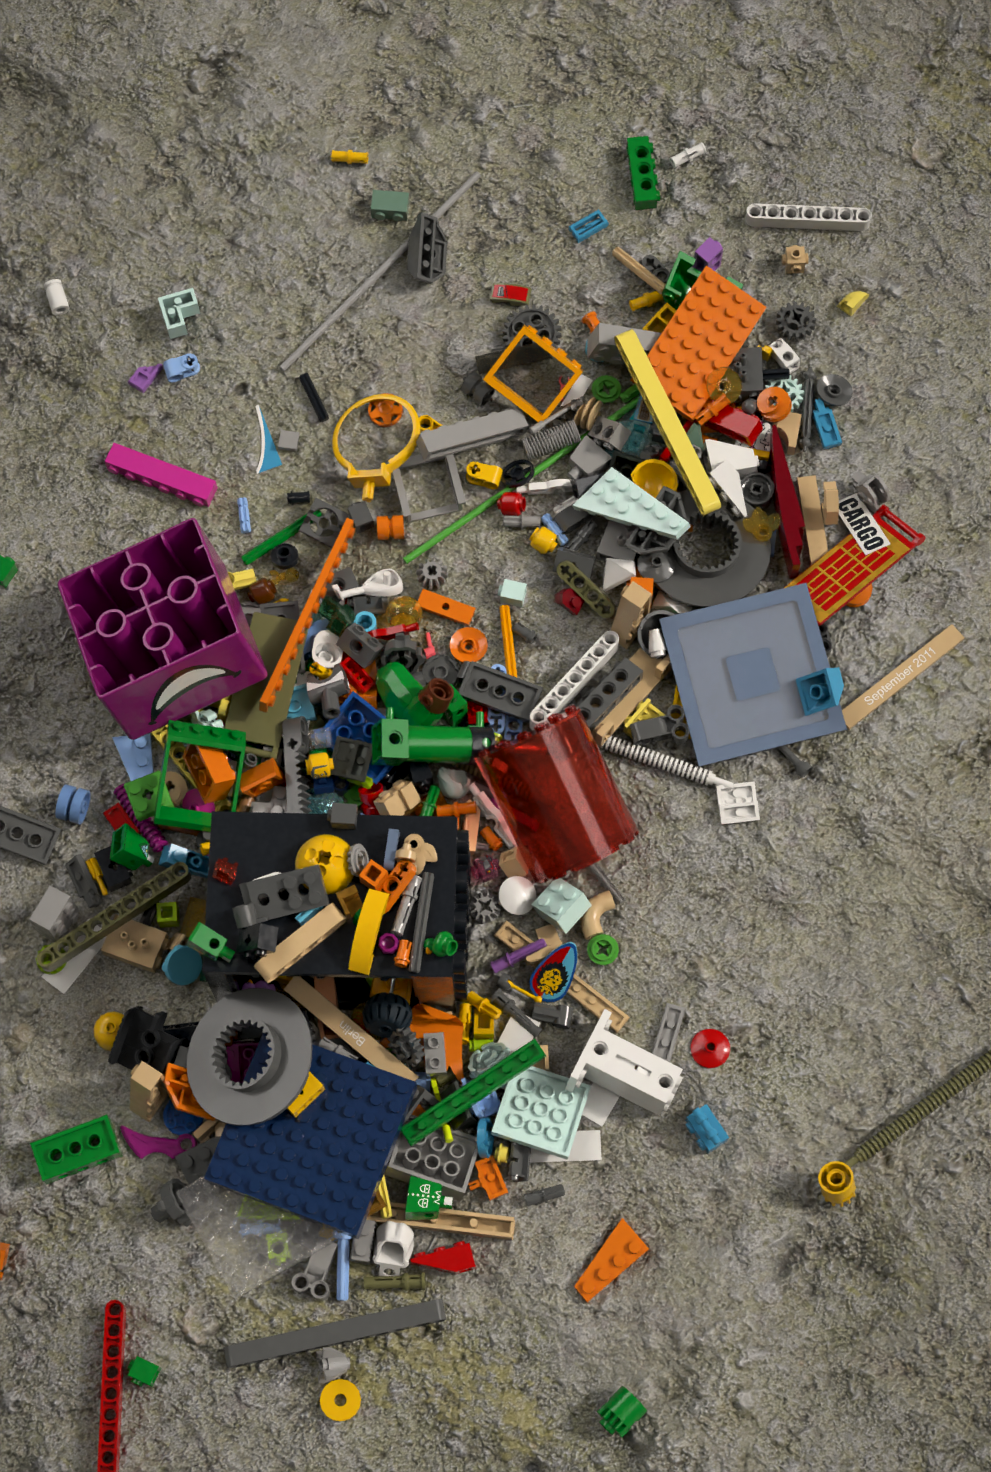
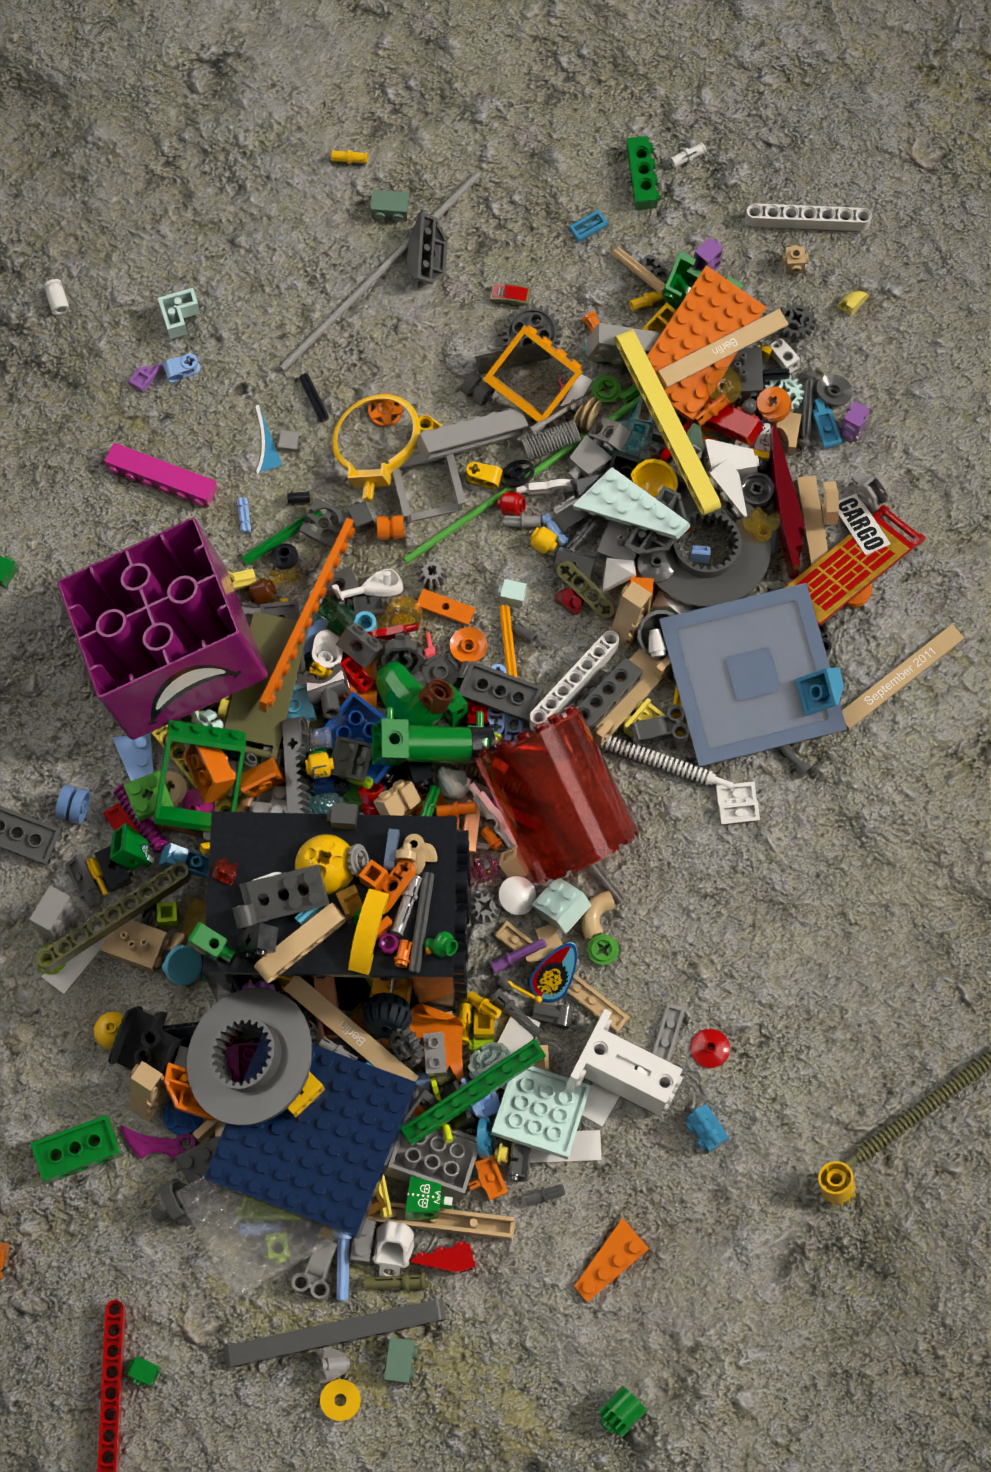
none -> orange tile [377,916,393,939]
none -> sand green brick [384,1337,418,1384]
none -> tan tile [657,309,789,389]
none -> light blue slope [690,545,711,564]
none -> medium lavender brick [840,402,870,441]

